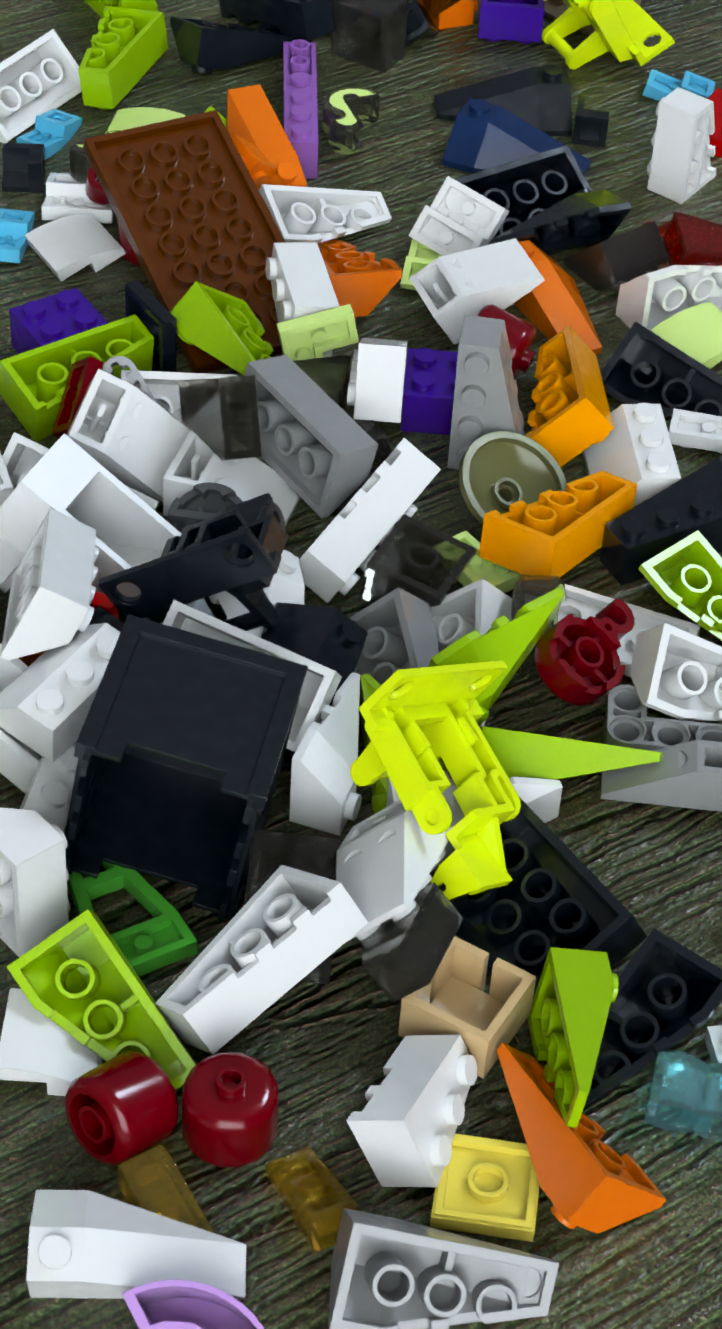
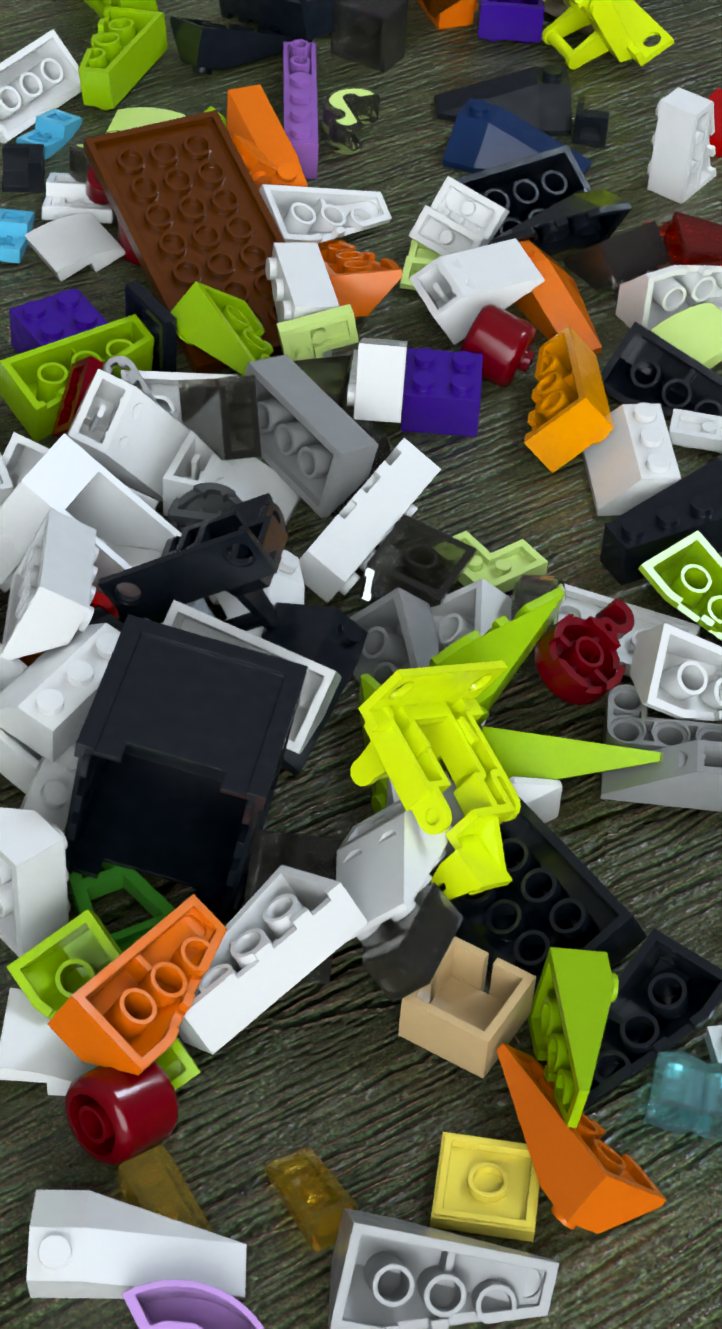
dark red head [182,1052,279,1167] -> none
white wedge [289,672,362,836] -> none
white wedge [346,1034,477,1187] -> none
black panel [389,0,439,47] -> none
light grey wedge [447,315,525,470] -> none
olive dish [459,431,567,525] -> none
light orange wedge [478,470,637,586] -> none
medium azure slope [642,69,715,101] -> none
none -> orange wedge [47,894,227,1076]

